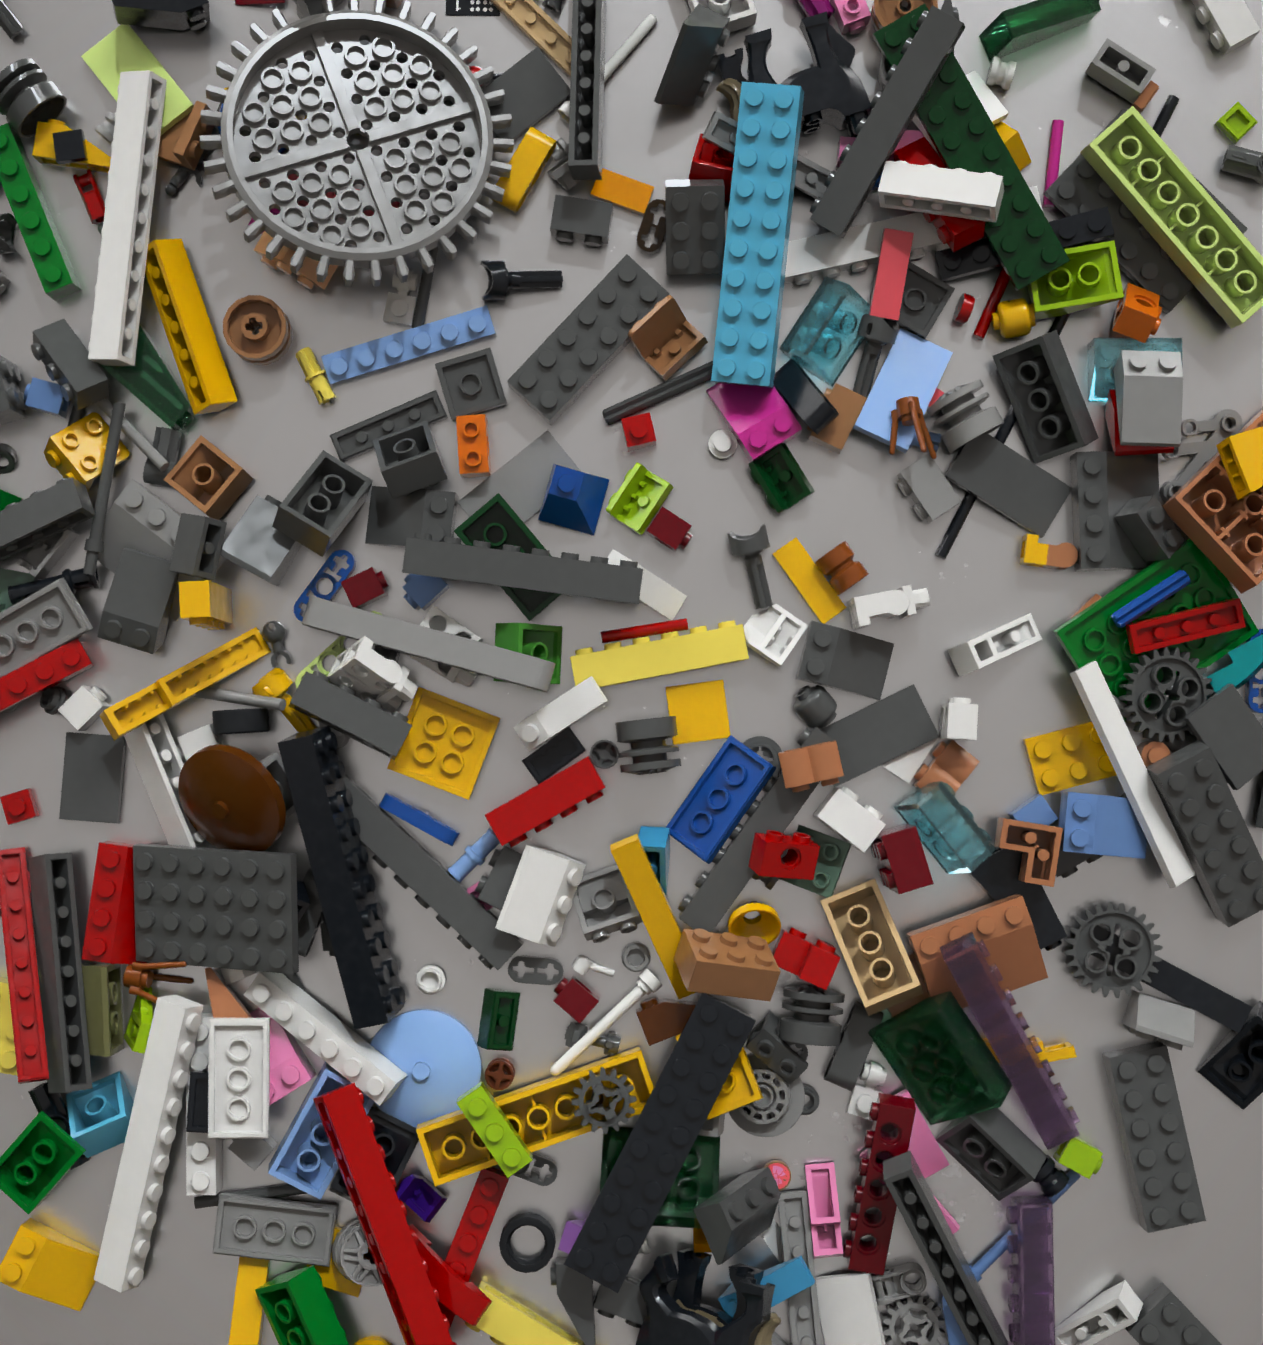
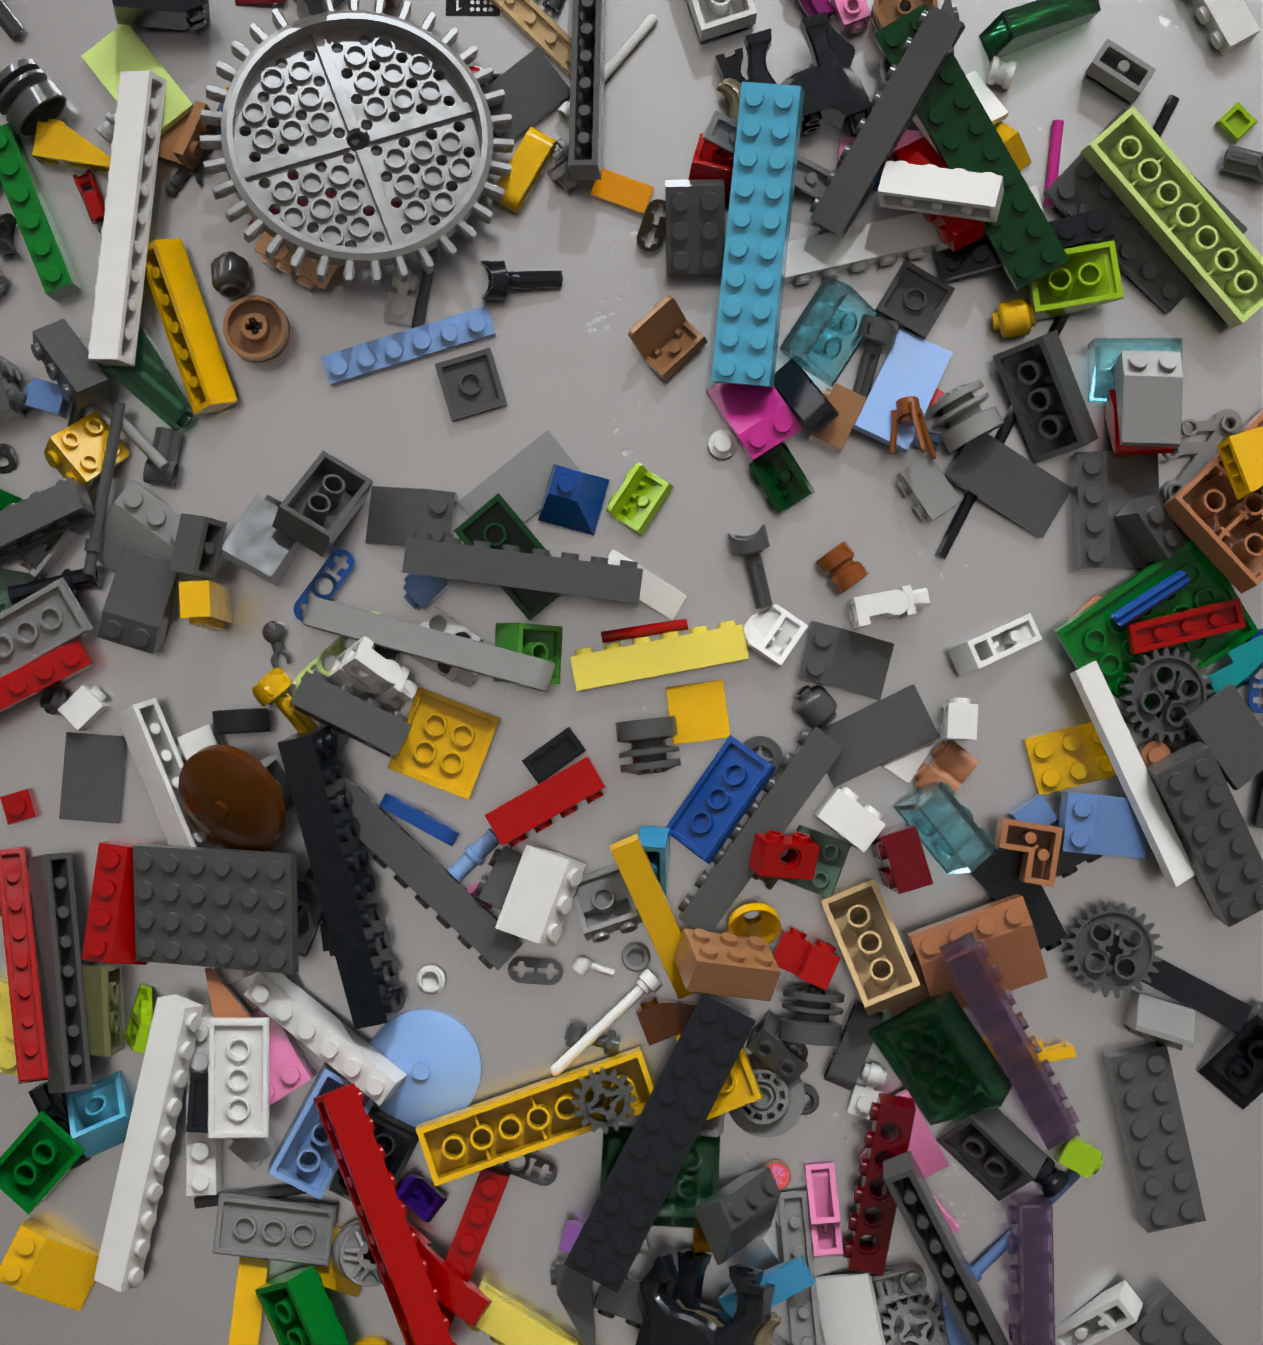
black tile [53,129,88,164] -> none
yellow slope [99,627,271,741] -> none
dark orange plant [123,961,193,1004] -> none
medium nougat slope [163,435,253,520] -> none
light grey bar [193,688,286,711] -> none
light yellow axle [296,347,336,405] -> none
dark grey tile [330,390,448,462] -> none
dark red brick [341,567,389,609] -> none
dark grey brick [373,420,448,499] -> none
orange brick [456,414,491,478] -> none
lime brick [456,1081,533,1178] -> none
dark green slope [477,988,520,1051] -> none
copper wheel [485,1058,515,1090] -> none
black tyre [499,1213,556,1273] -> none
dark grey brick [507,254,669,425] -> none
white slope [513,676,608,752] -> none
dark grey brick [550,195,613,247] -> none
dark red brick [553,976,600,1024] -> none
dark grey wheel [590,740,619,769] -> none
dark grey axle [602,361,713,425] -> none
red brick [621,412,656,452] -> none
dark red brick [646,506,693,552] -> none
dark grey slope [654,4,731,106] -> none
yellow tile [772,537,846,624] -> none
nougat brick [778,740,844,793] -> none
coral tile [869,228,914,321] -> none
red tile [953,293,975,324] -> none
red bar [973,267,1010,340] -> none
leg [1019,533,1078,570] -> none
orange brick [1112,282,1162,343] -> none
nougat tile [1131,81,1159,114] -> none
none -> dark grey head [211,252,250,297]

